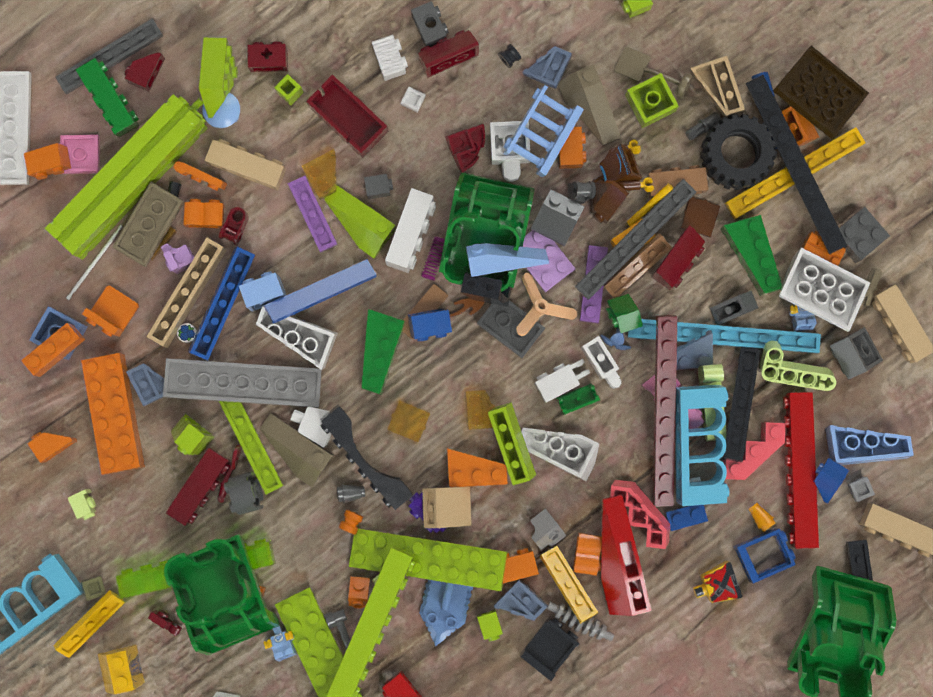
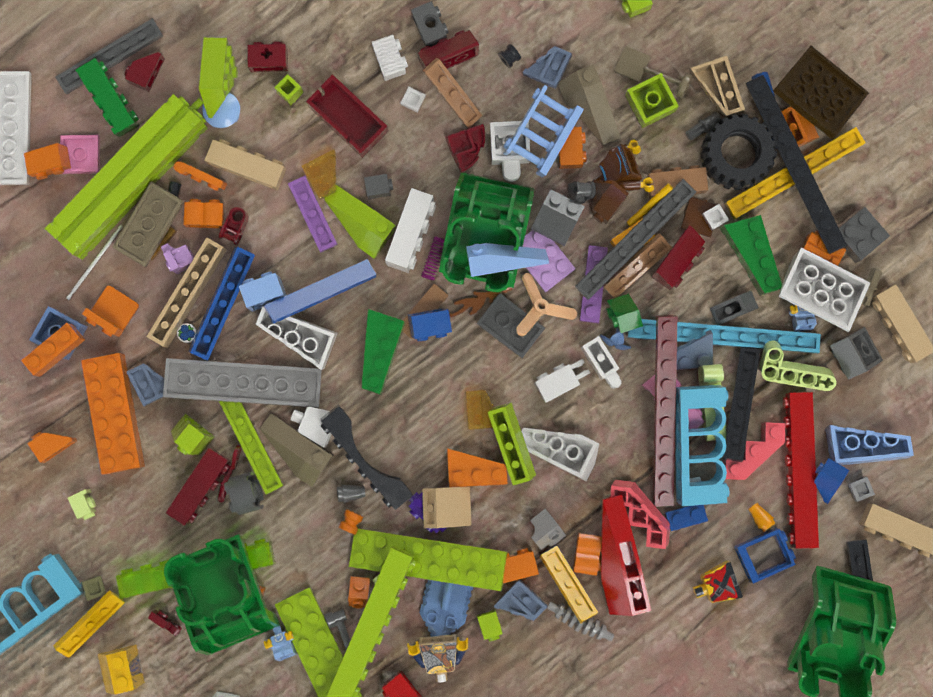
clear yellow piece [387,400,430,442] -> none
black panel [460,273,512,307] -> none
black panel [520,618,580,681] -> none
green hinge [556,383,600,415] -> none
none -> torso [407,634,468,682]
none -> medium nougat plate [423,58,482,128]
none -> white plate [702,204,729,231]

